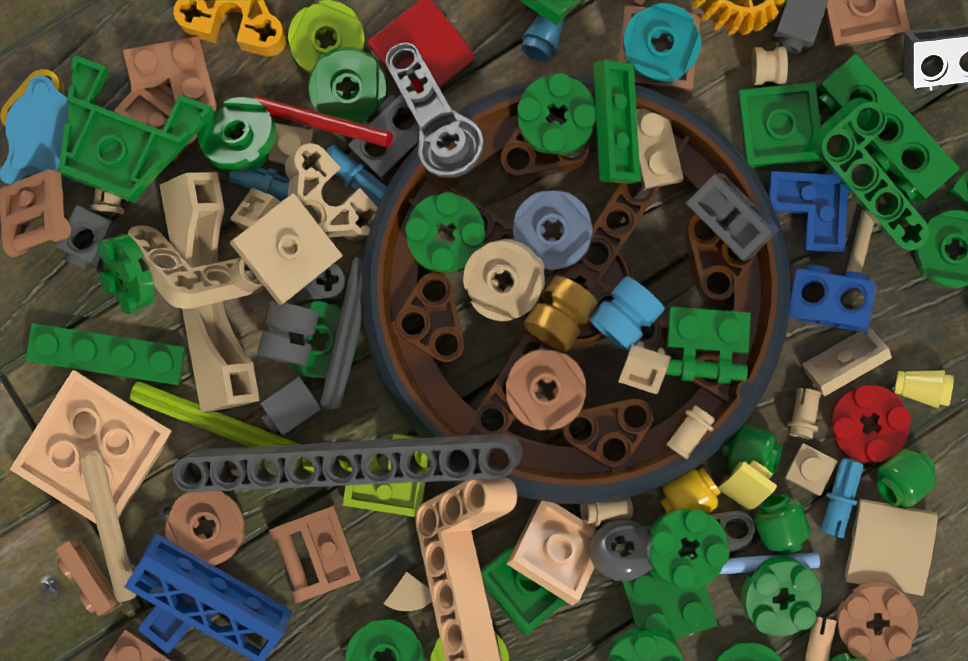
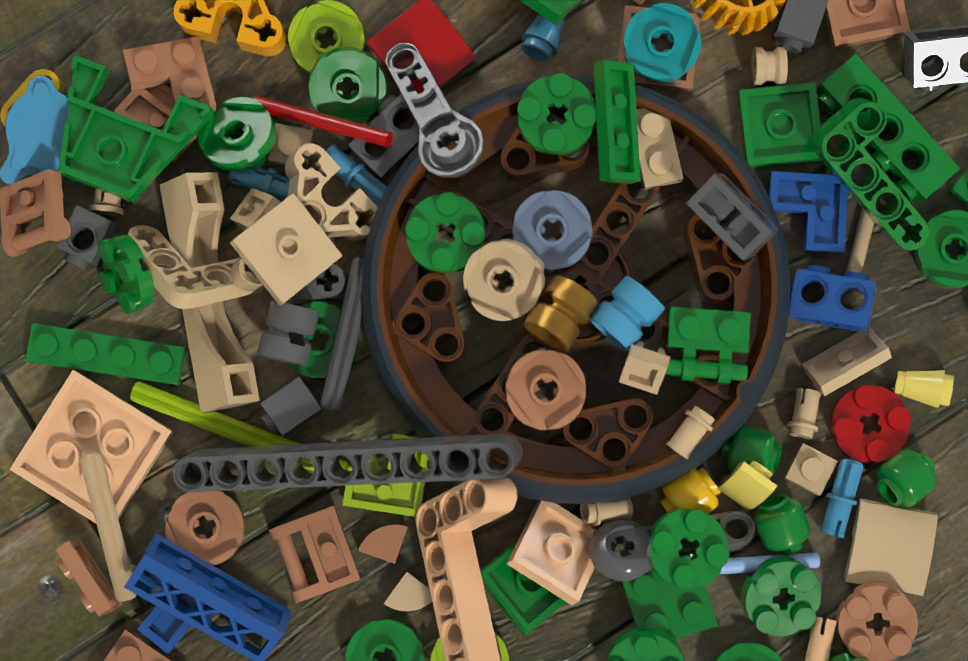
none -> nougat tile [358,524,408,564]

